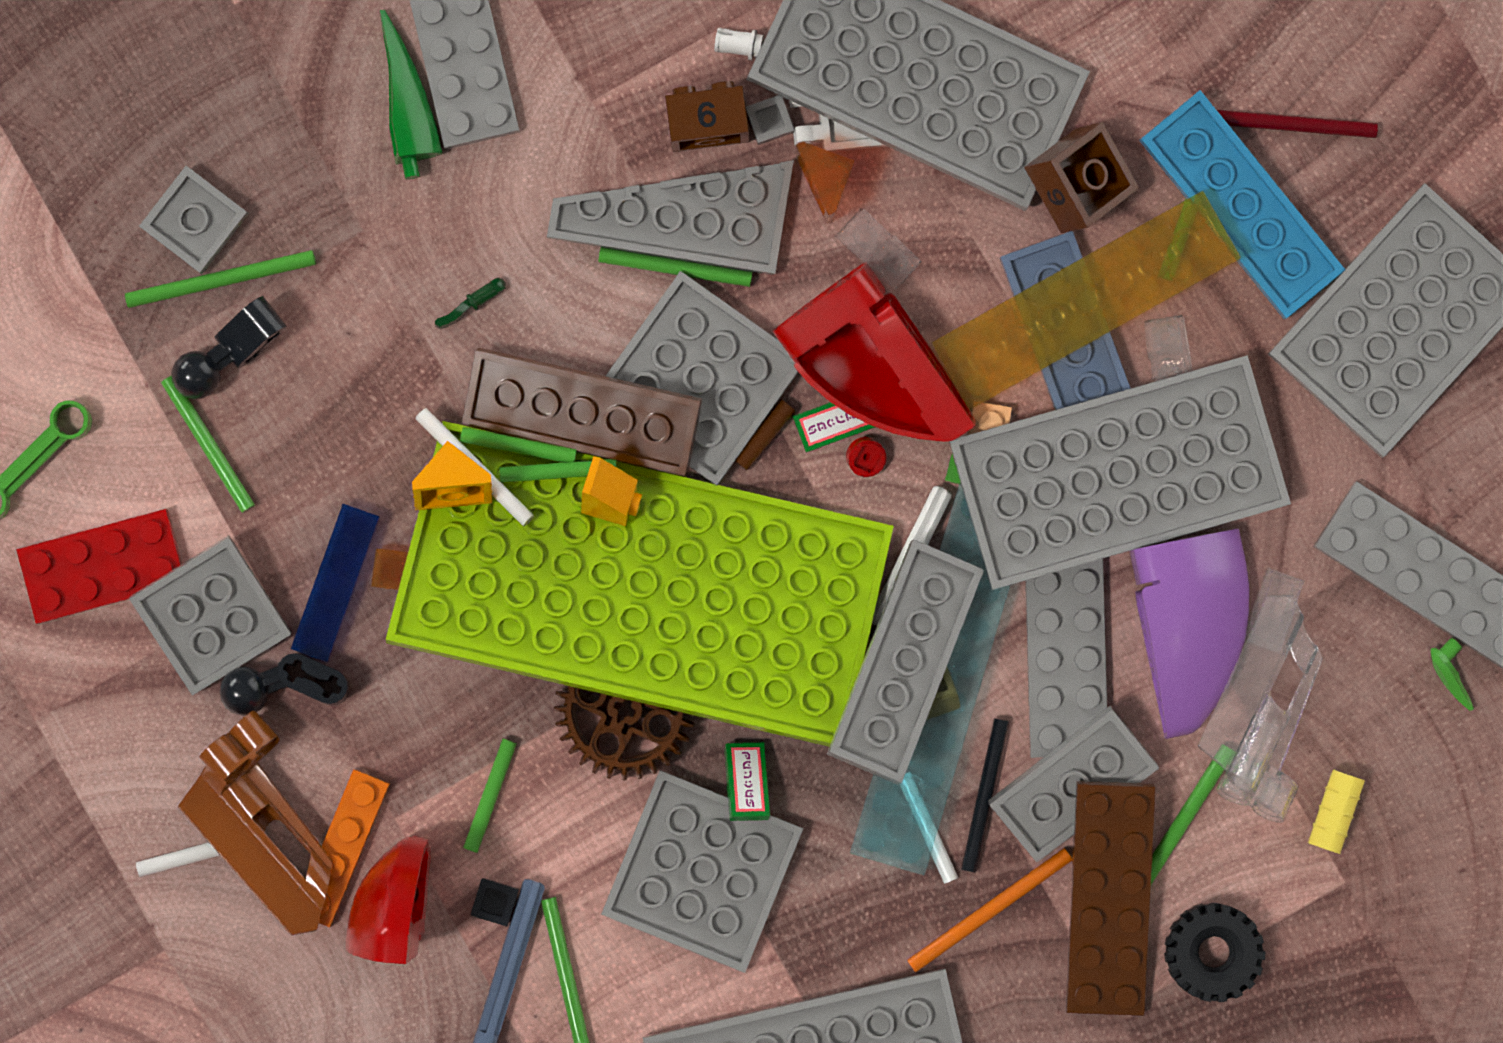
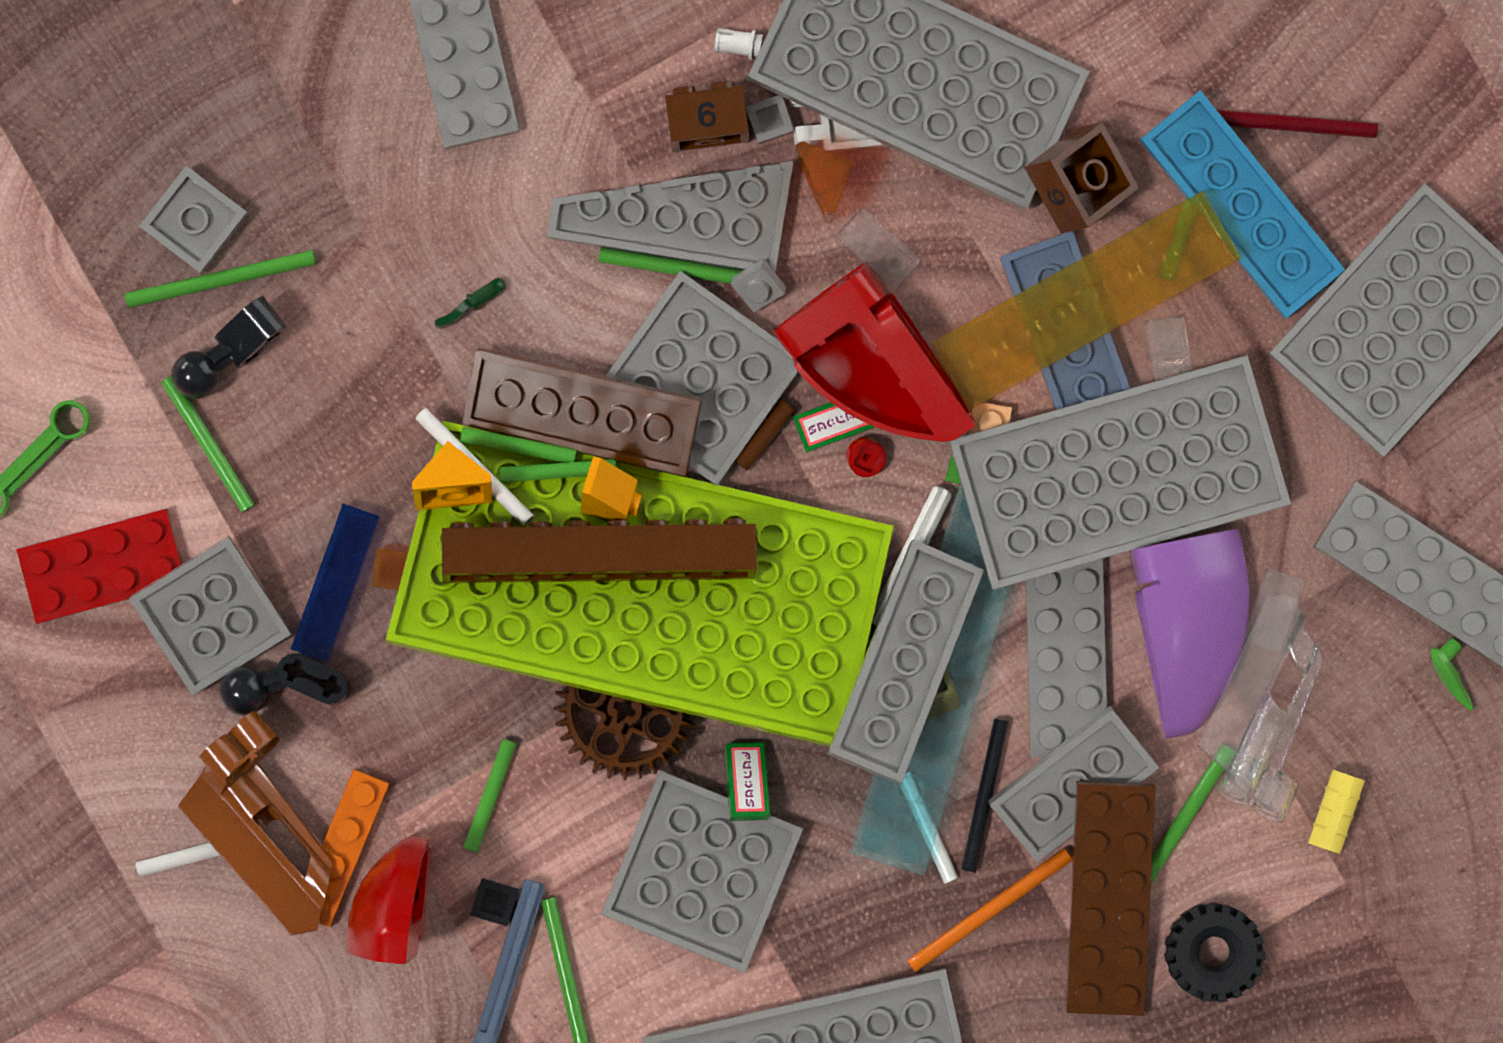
green piece [379,10,443,180] -> none
none -> reddish brown brick [442,519,757,583]
none -> light grey plate [731,259,786,312]

